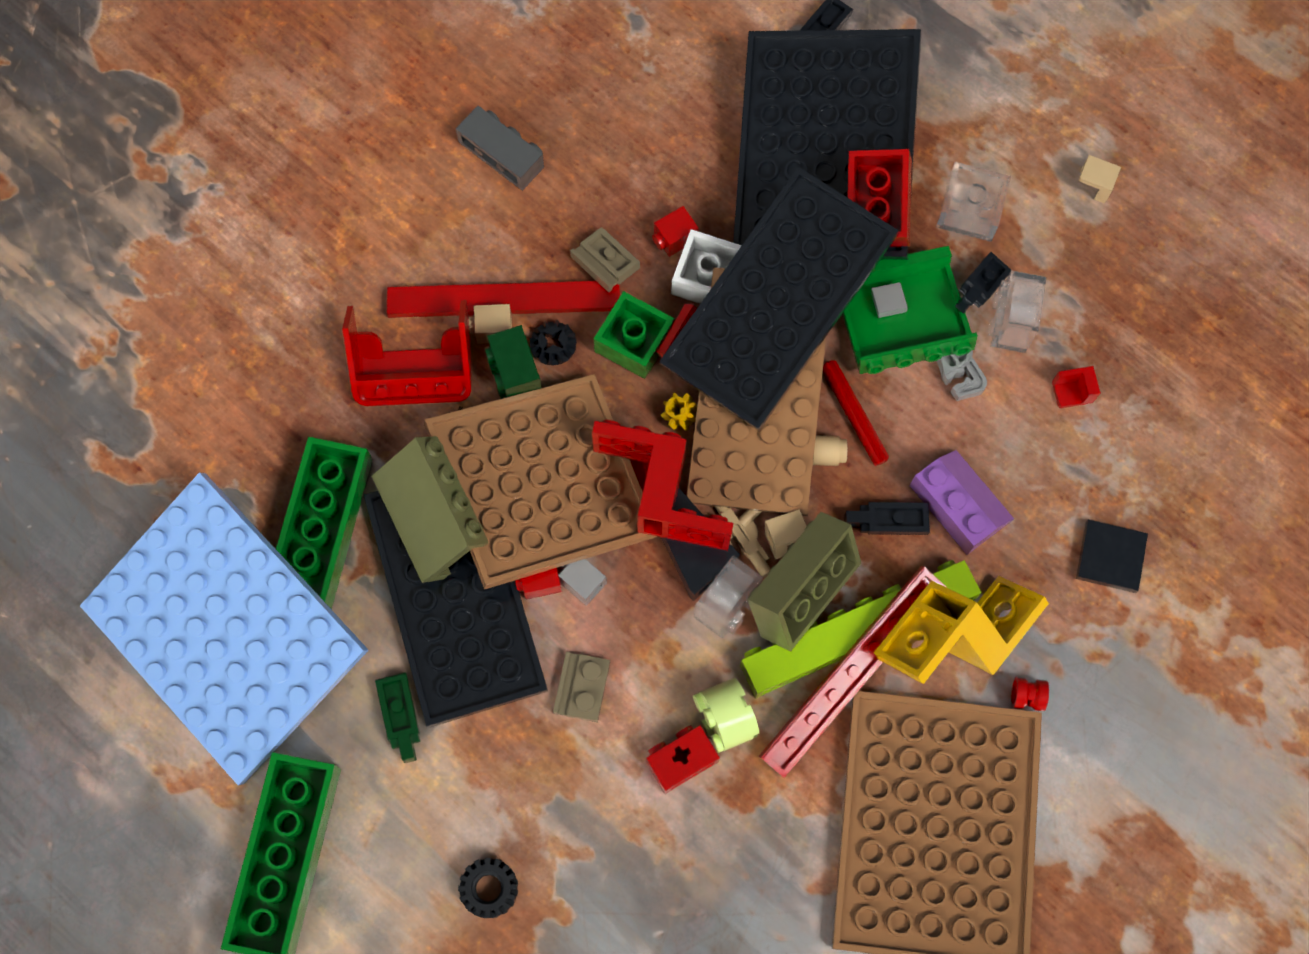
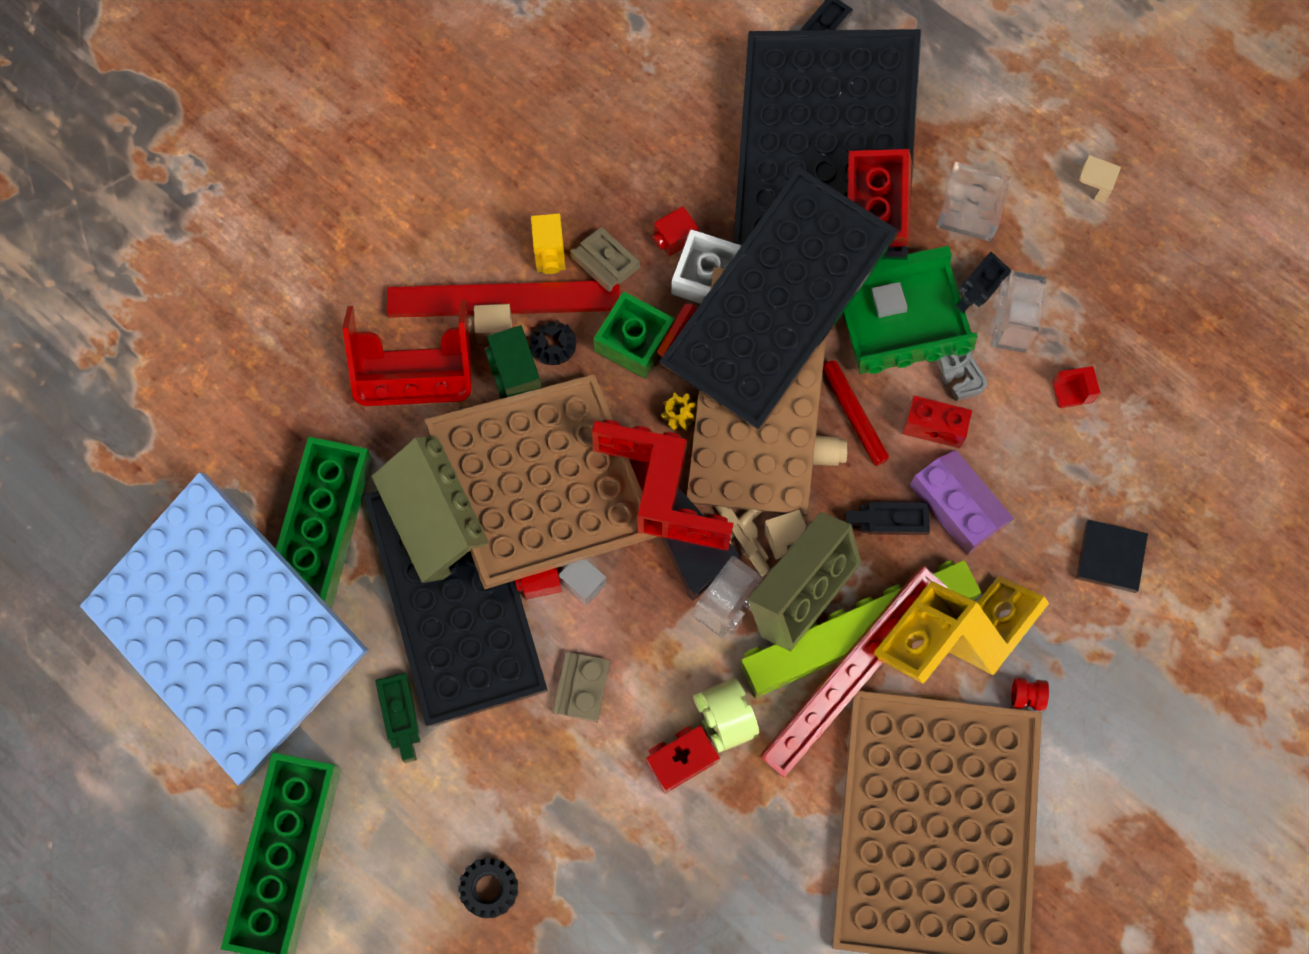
dark grey brick [456,106,544,191] -> none
none -> yellow brick [531,213,566,274]
none -> red brick [902,395,972,449]

